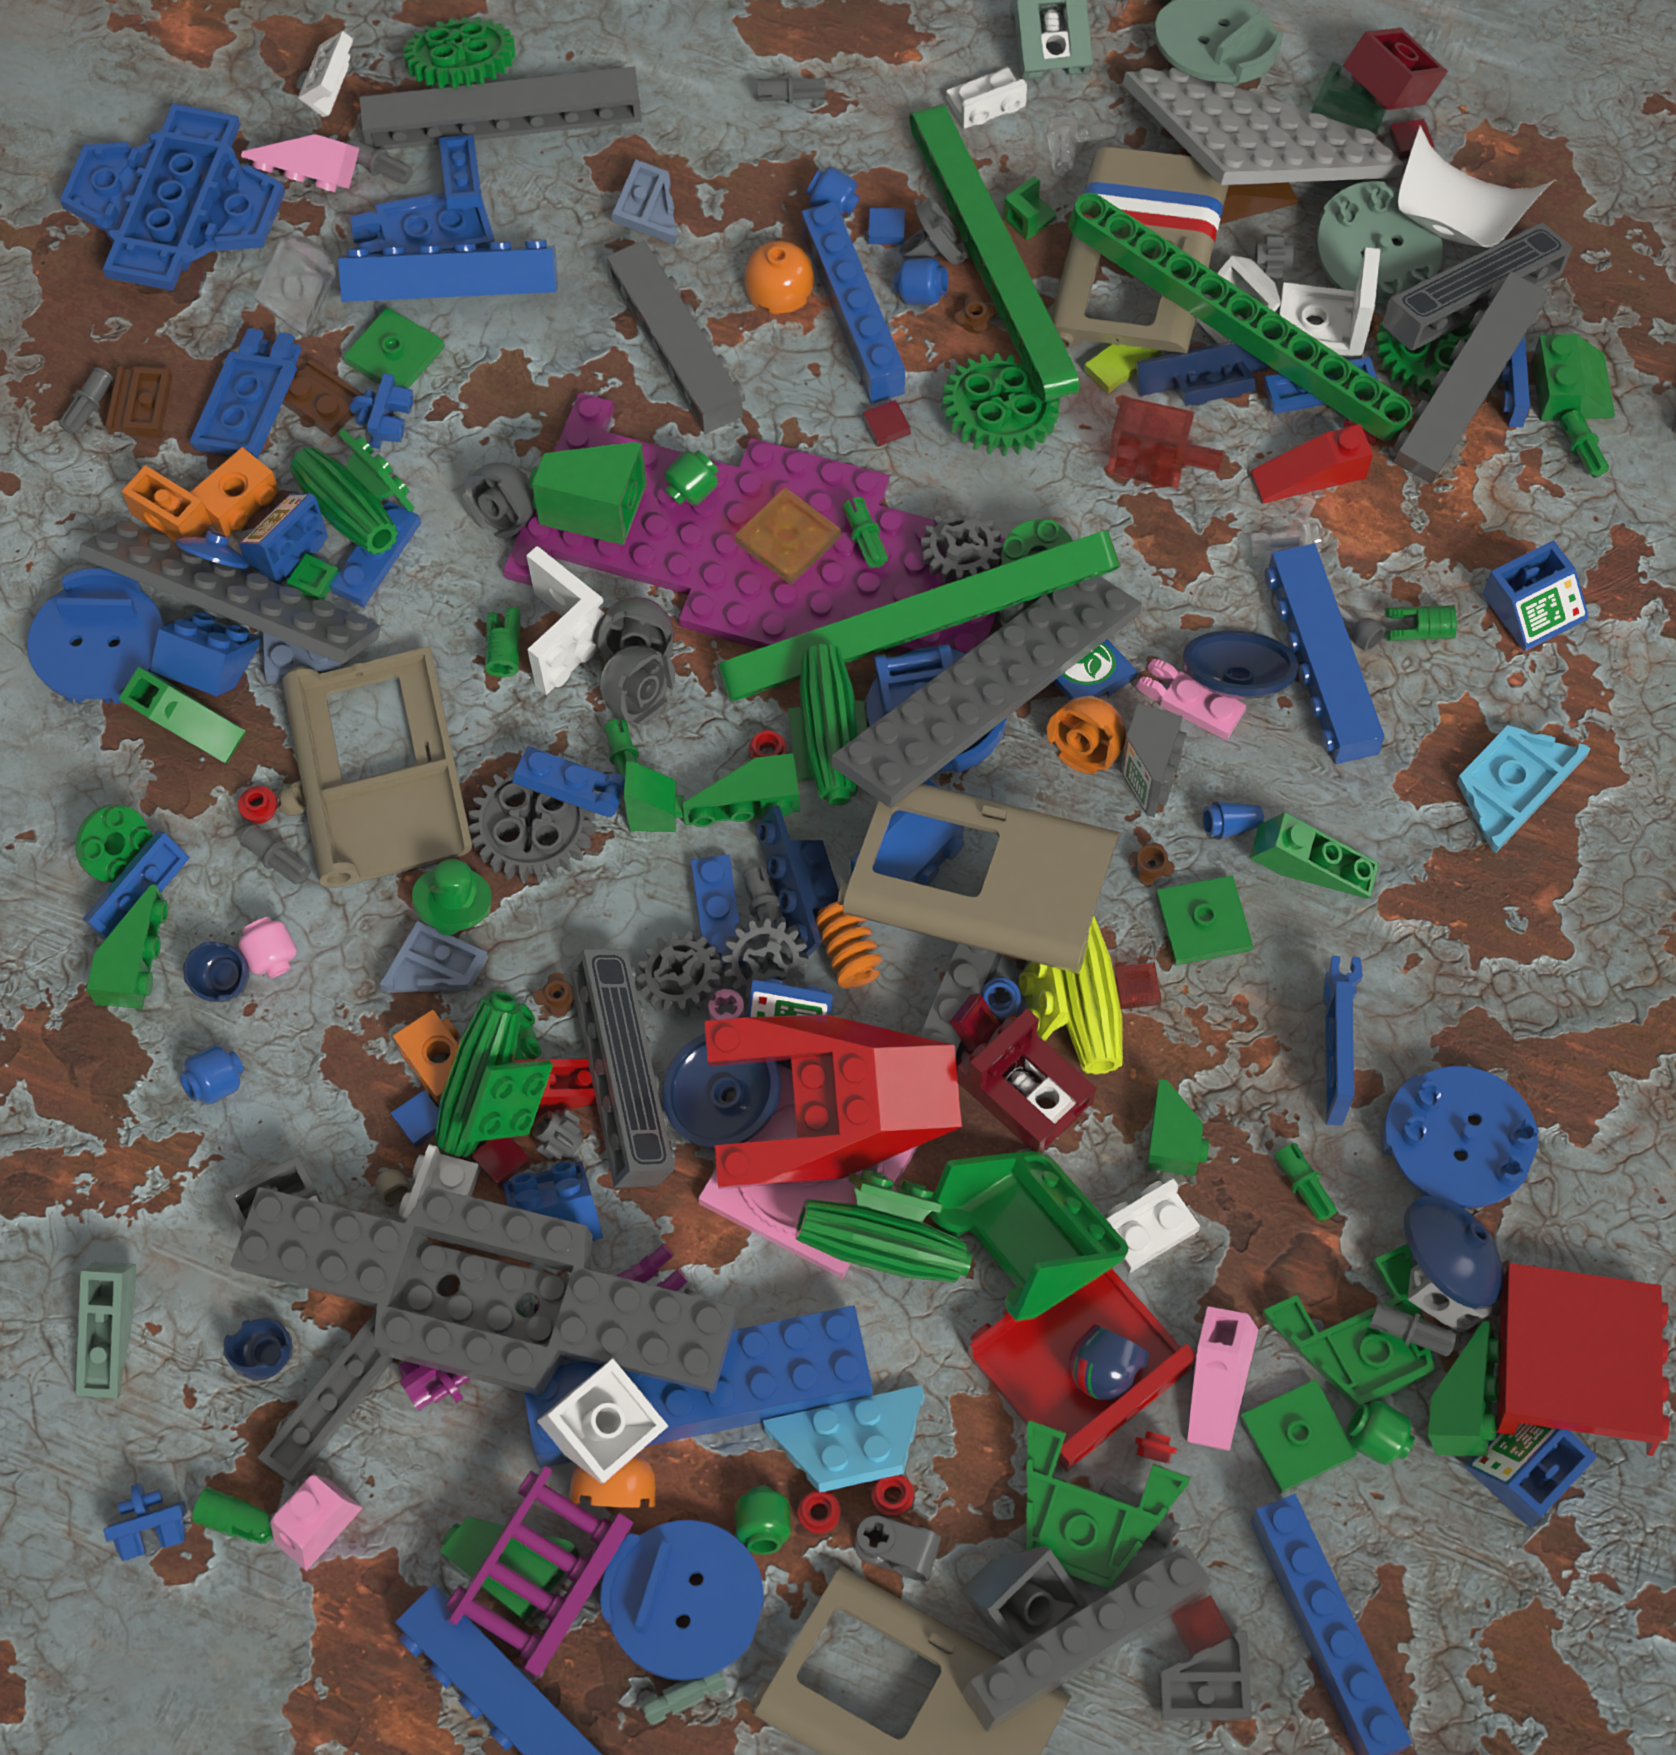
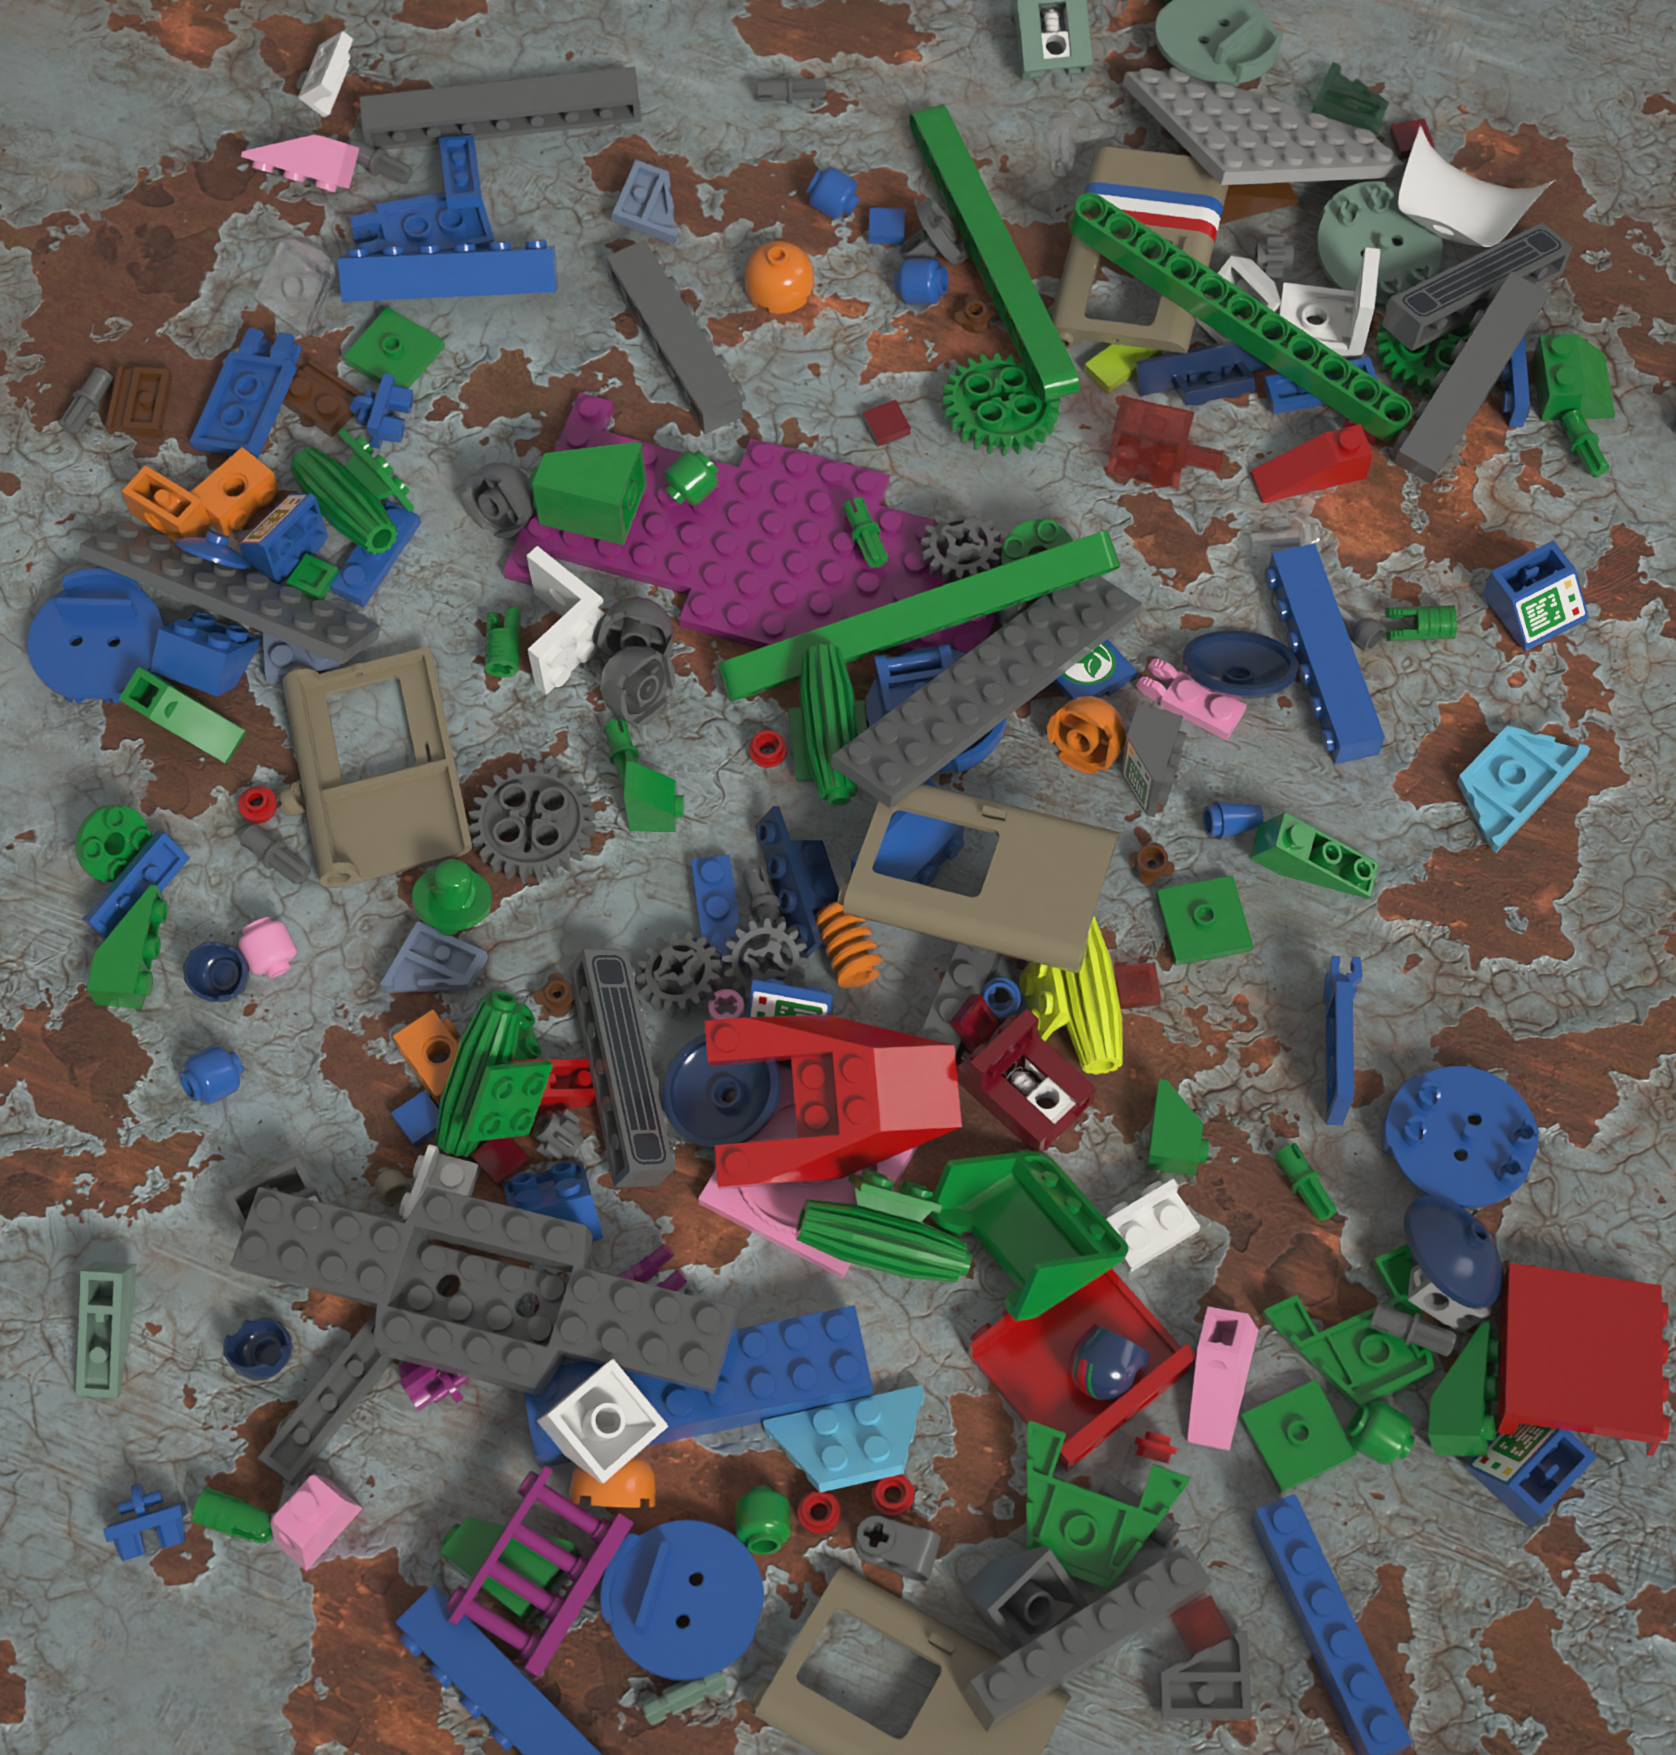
blue plate [60,103,285,291] -> none
green gear [404,17,516,89] -> none
blue plate [512,746,625,817] -> none
green slope [682,753,800,827] -> none
clear yellow plate [735,487,841,585] -> none
blue brick [801,202,905,404] -> none
white bracket [946,67,1027,129] -> none
green panel [1003,176,1057,241] -> none
dark red brick [1343,27,1448,110] -> none

